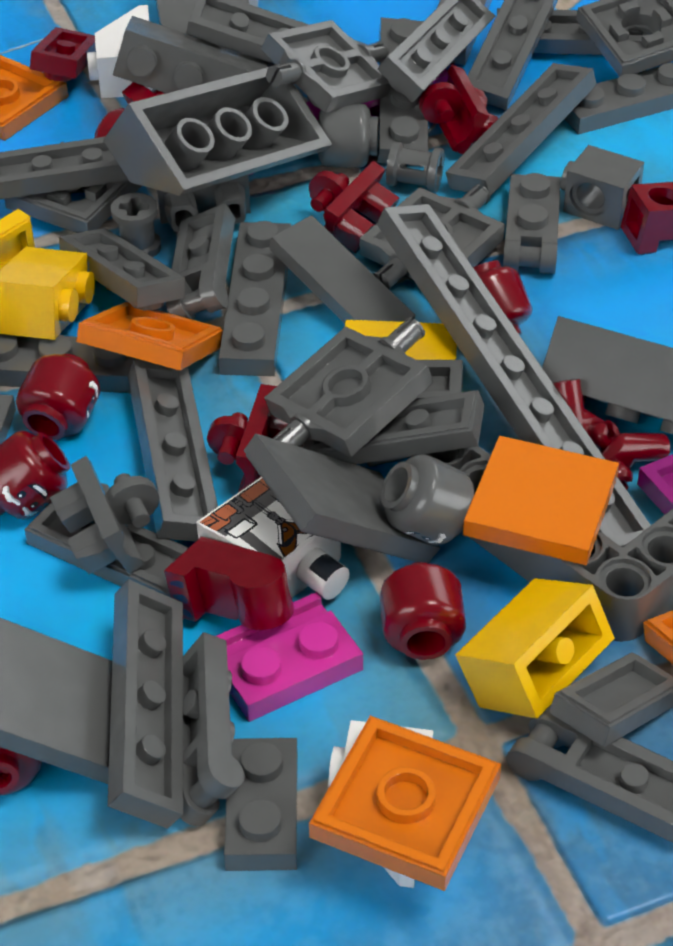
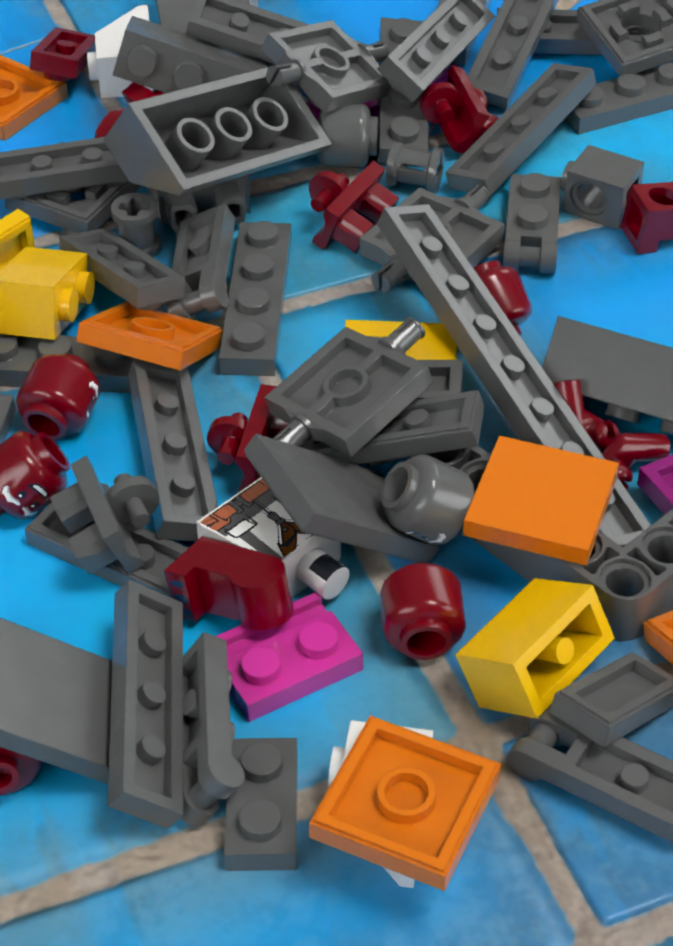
dark grey tile [269,215,416,324] -> none

